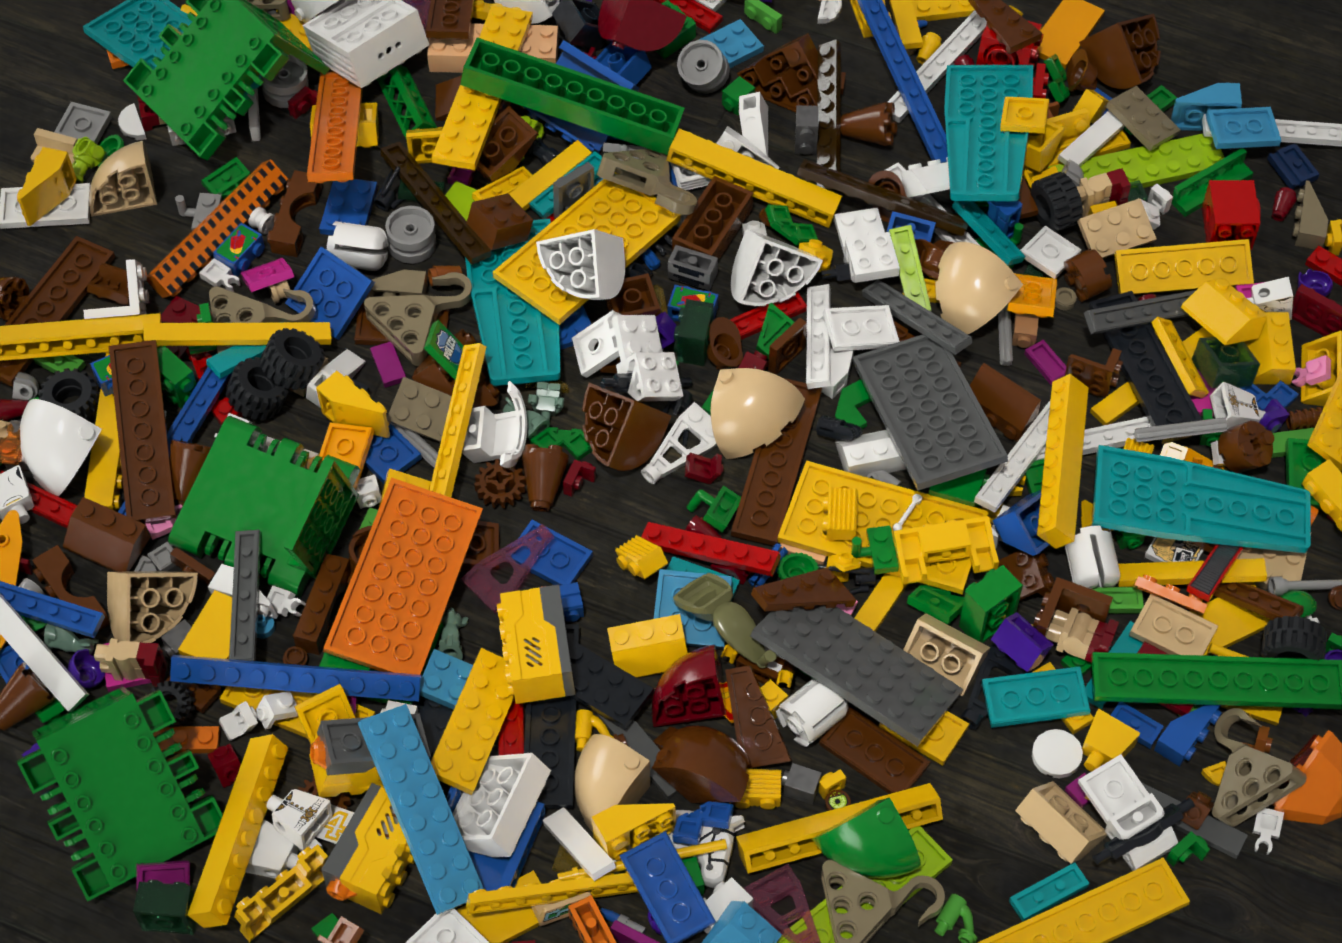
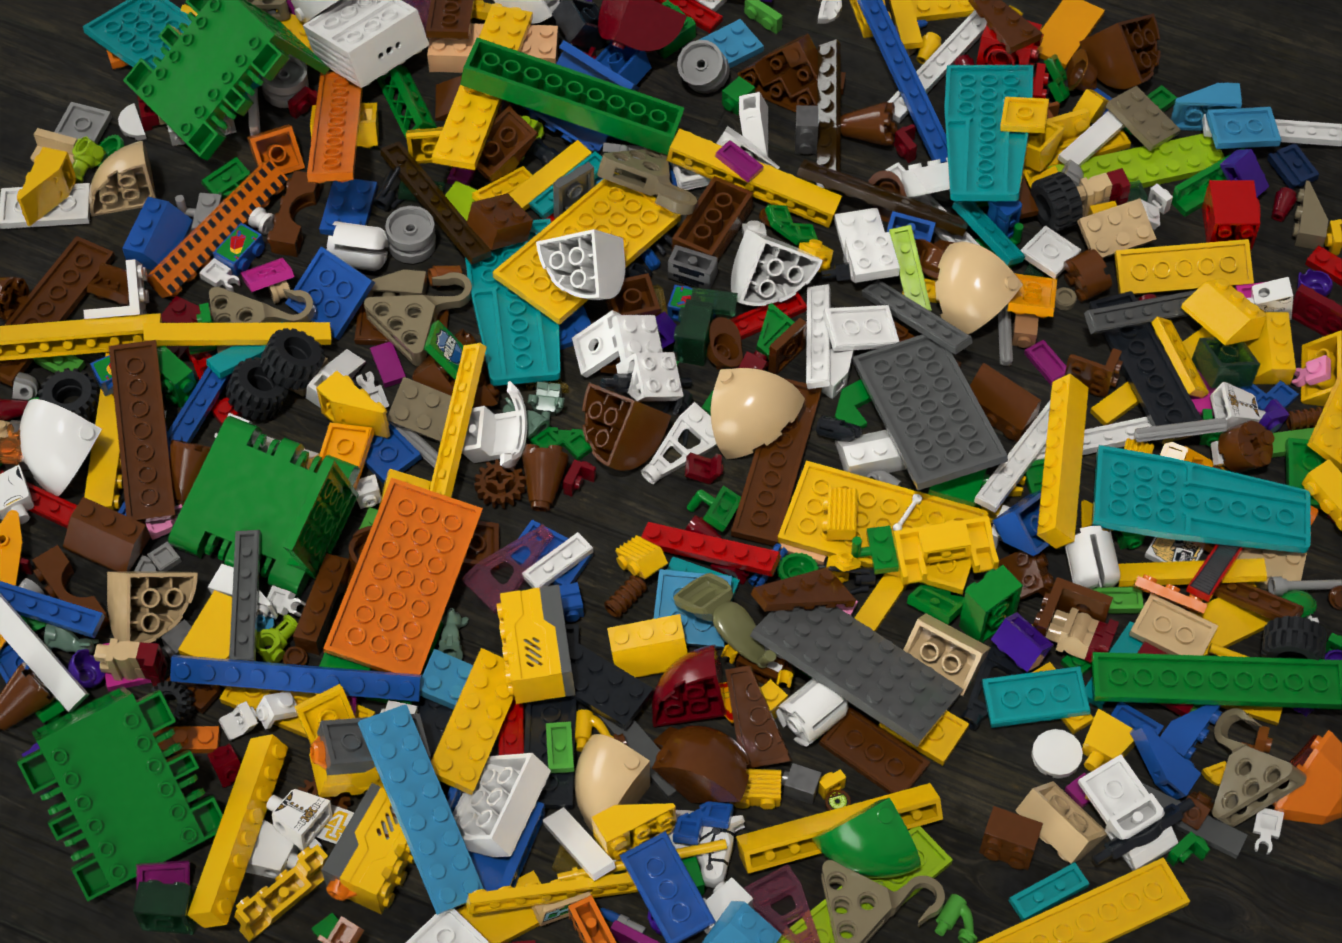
reddish brown plate [170,548,215,586] -> none
none -> blue slope [122,197,193,270]
none -> orange slope [247,124,305,174]
none -> lime connector [256,615,298,663]
none -> white plate [356,371,389,408]
none -> white tile [522,532,593,588]
none -> bright green plate [546,722,574,773]
none -> reddish brown piece [604,575,647,618]
none -> clear green tile [689,288,738,316]
none -> magenta tile [715,140,764,183]
none -> dark red bracket [894,124,917,163]
none -> reddish brown brick [979,806,1043,870]
none -> blue slope [1130,724,1201,800]
none -> dark purple brick [1220,149,1269,197]

